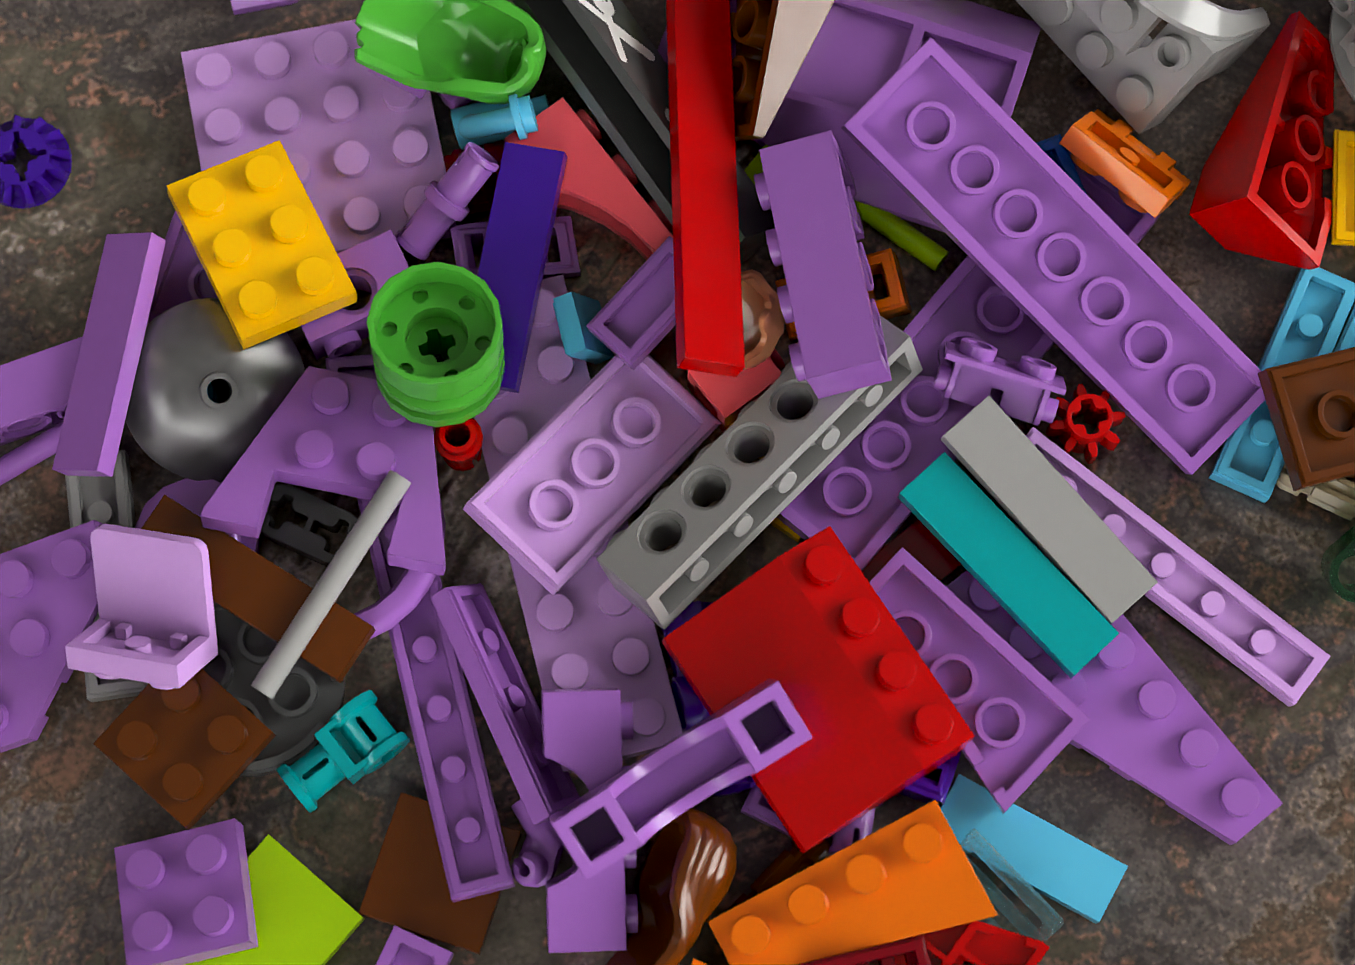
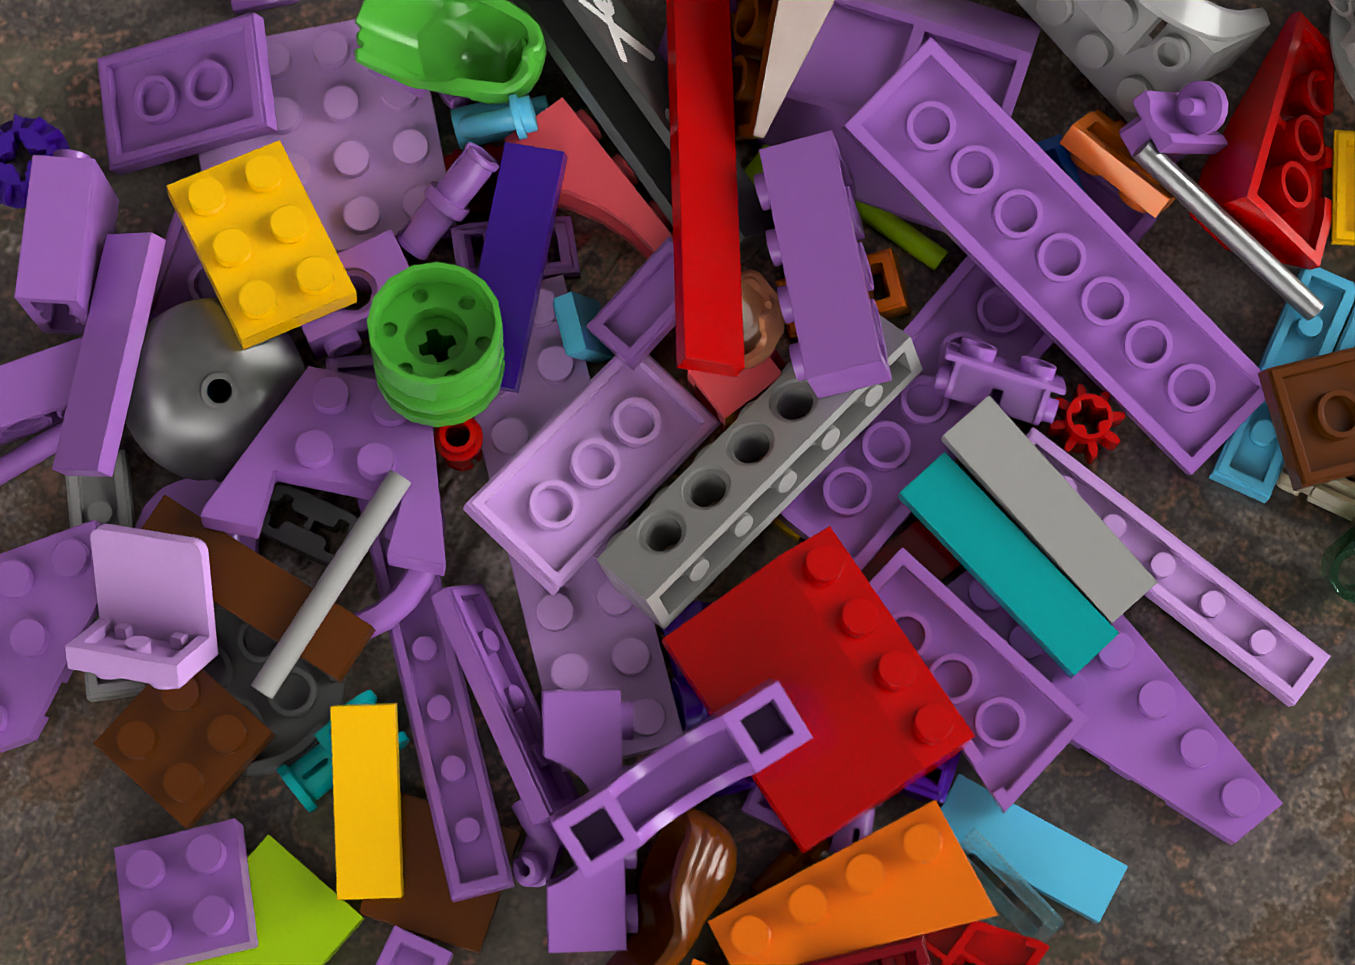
none -> medium lavender brick [14,149,119,336]
none -> medium lavender tile [97,12,277,175]
none -> yellow tile [330,703,404,900]
none -> medium lavender hips [1119,81,1229,162]
none -> flat silver bar [1132,139,1324,321]

